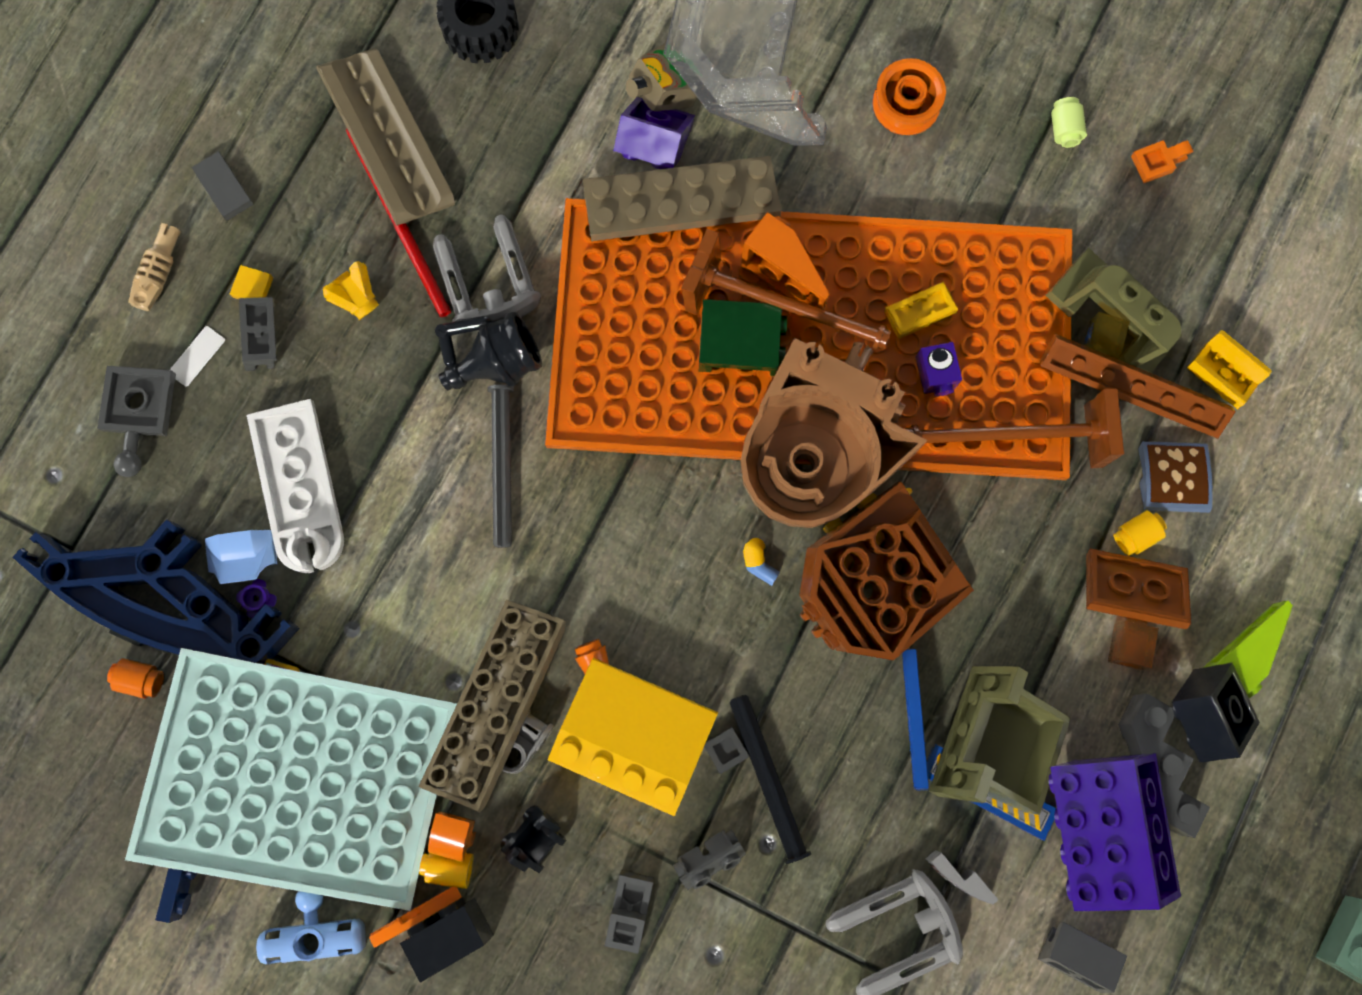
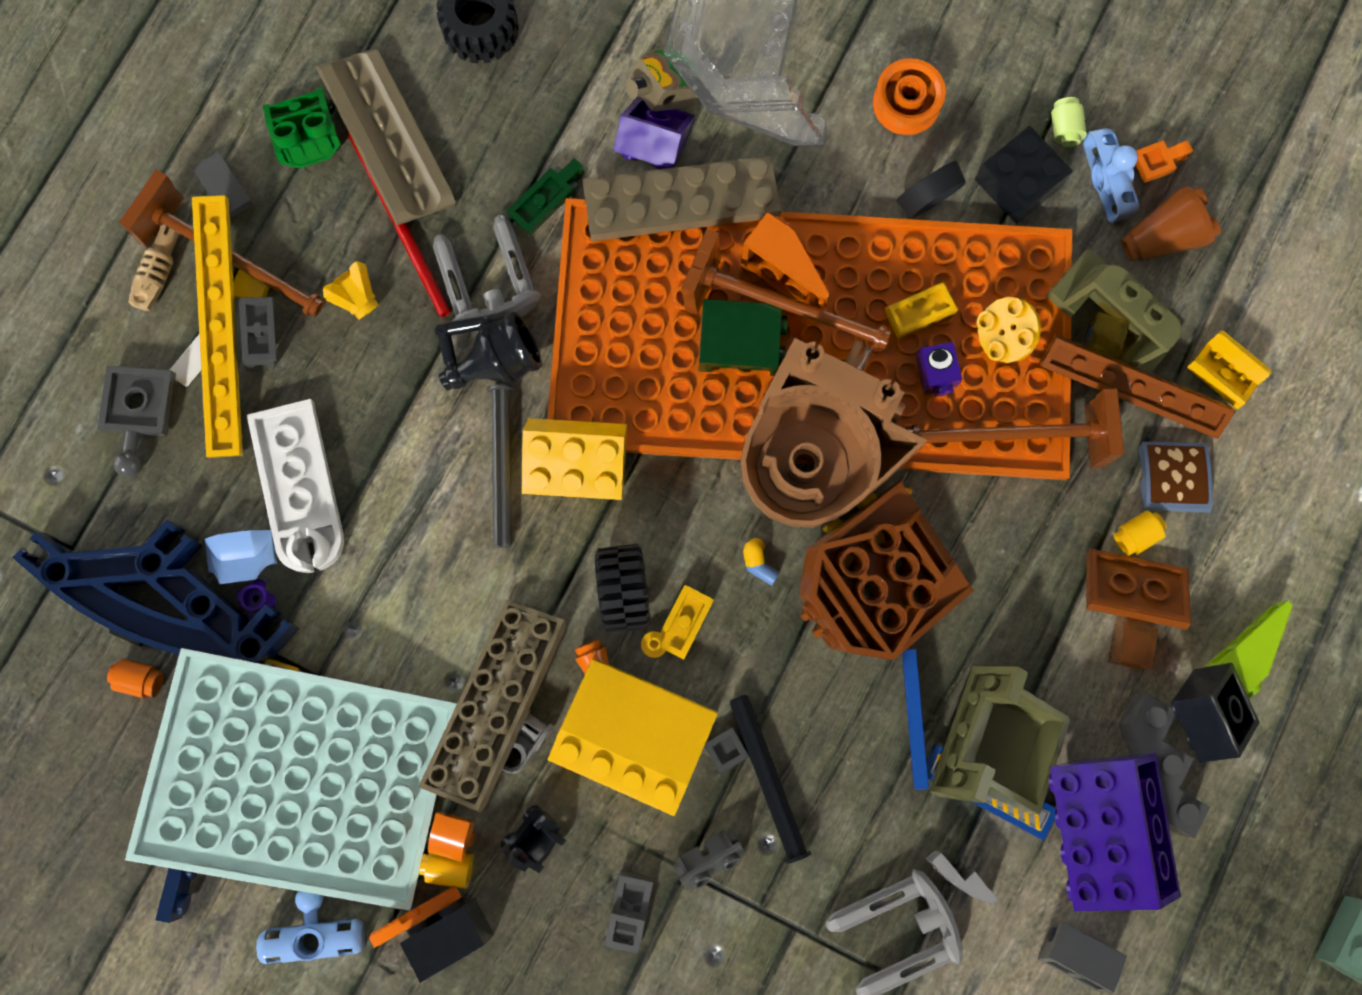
none -> dark orange tile [119,169,325,317]
none -> yellow plate [192,195,243,458]
none -> green slope [263,87,341,168]
none -> dark green hinge [506,158,585,236]
none -> yellow brick [522,418,627,500]
none -> black tyre [595,544,650,633]
none -> yellow hinge [641,585,714,660]
none -> black tyre [896,161,966,218]
none -> black brick [974,125,1073,225]
none -> yellow plate [977,297,1041,363]
none -> light blue piece [1083,128,1140,223]
none -> dark orange cone [1121,186,1221,261]

